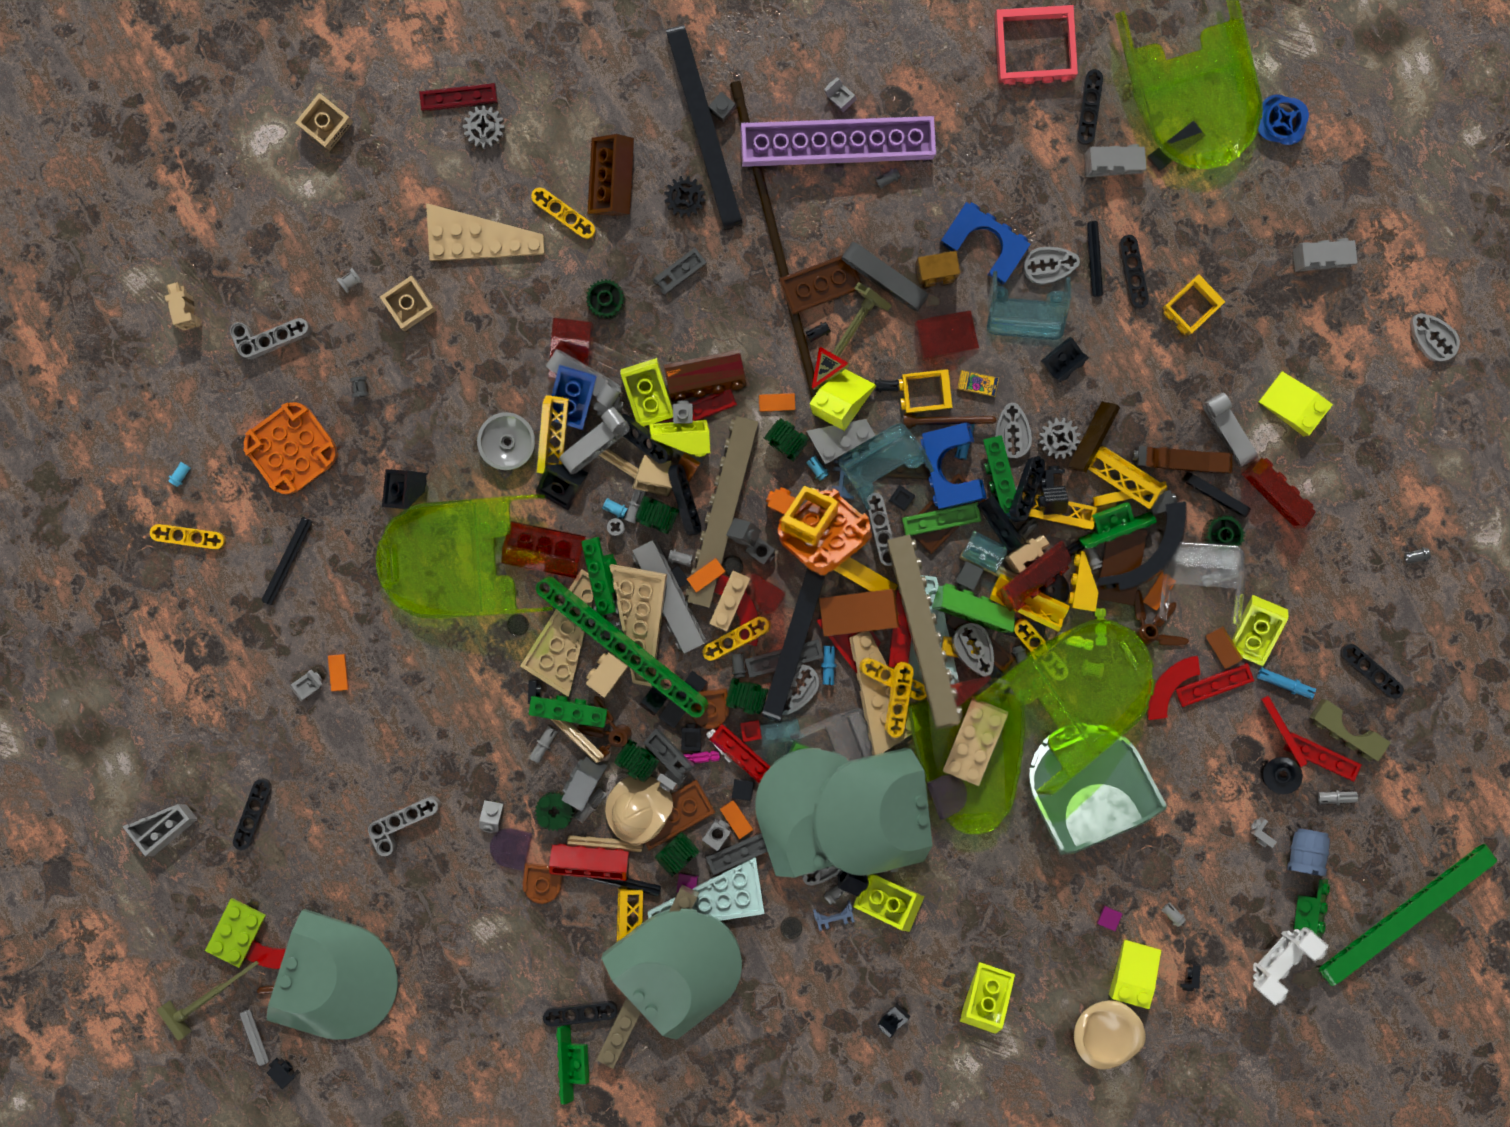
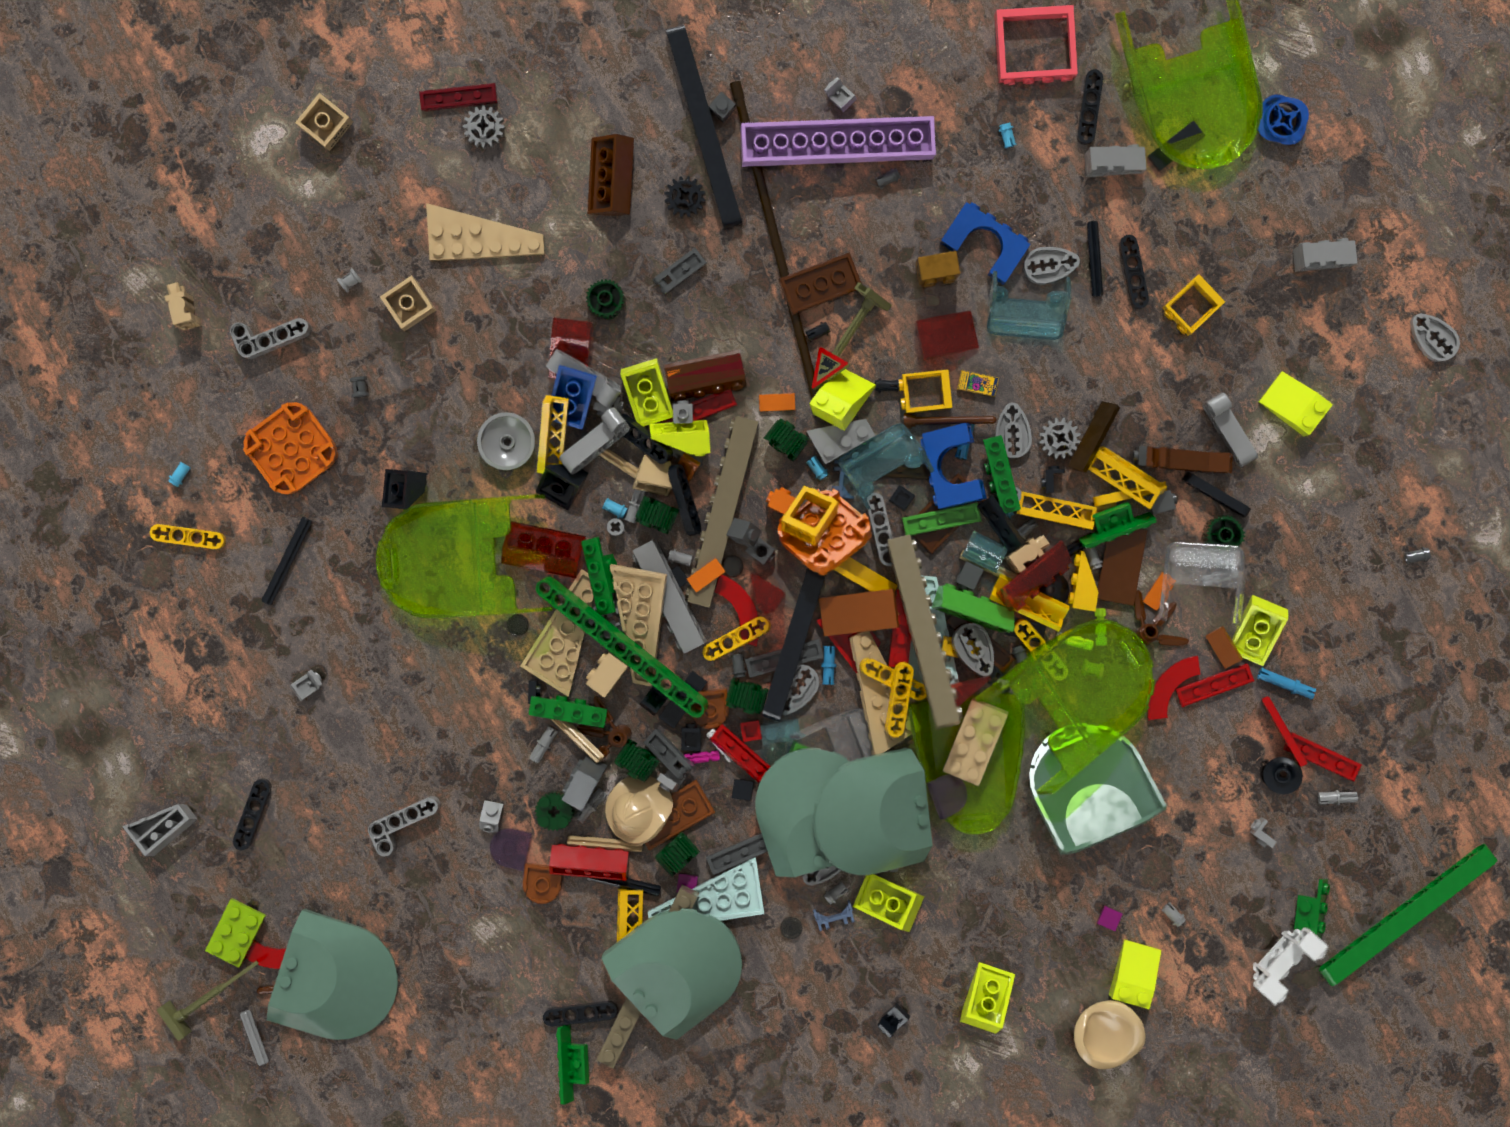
black brick [267,1057,300,1089] -> none
orange piece [328,654,349,691] -> none
yellow beam [531,187,596,239] -> none
light grey brick [702,819,731,851] -> none
tan brick [709,571,750,631] -> none
orange piece [720,800,753,839] -> none
black brick [837,870,869,897] -> none
dark grey beam [841,242,929,312] -> none
black beam [1009,456,1045,522] -> none
black brick [1038,486,1069,515] -> none
black bracket [1041,337,1089,382] -> none
black arch [1098,501,1187,591] -> none
black bracket [1177,962,1201,991] -> none
clear red slope [1241,457,1316,529] -> none
sand blue piece [1287,828,1330,877] -> none
olive arch [1309,699,1391,762] -> none
black beam [1340,644,1404,699] -> none
none -> medium azure pin [998,123,1017,148]

